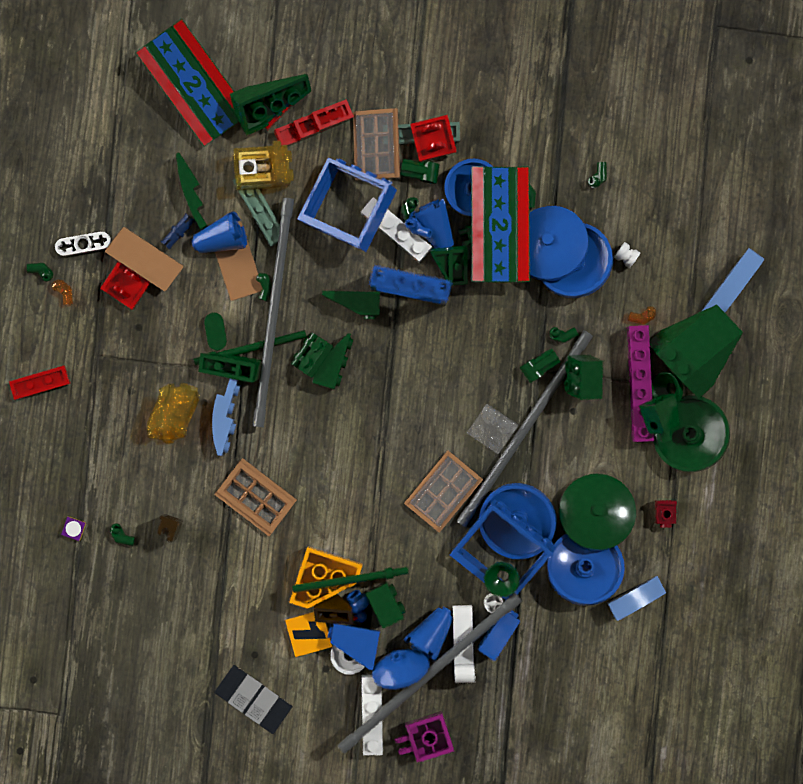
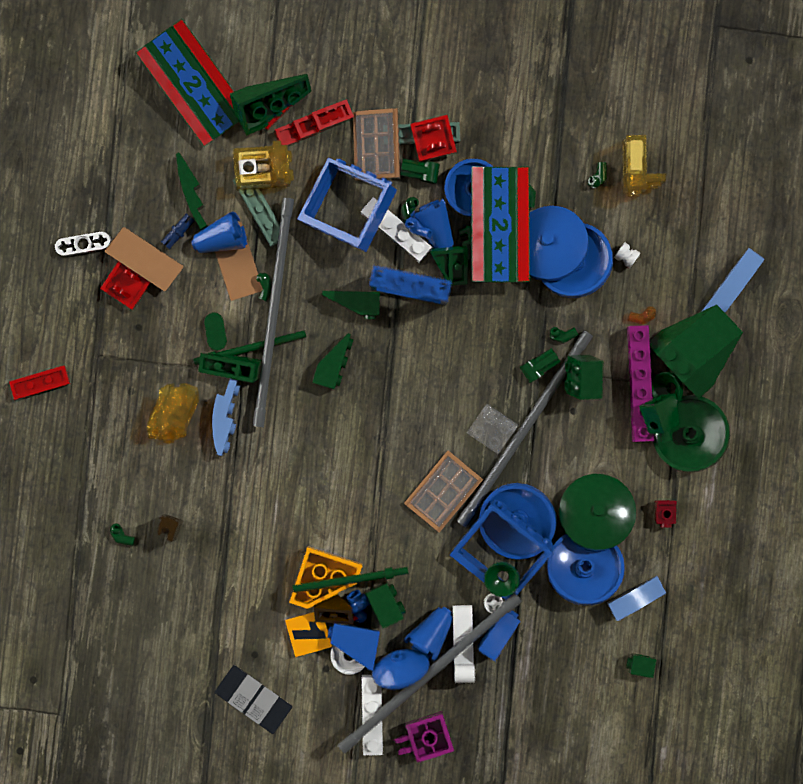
dark green arm [27,263,53,282] -> none
clear orange arm [52,279,73,305] -> none
tile [61,516,86,541] -> none
medium nougat piece [215,458,297,536] -> none
dark green plate [291,332,333,378] -> none
none -> clear yellow brick [622,135,666,197]
none -> dark green brick [626,653,657,678]

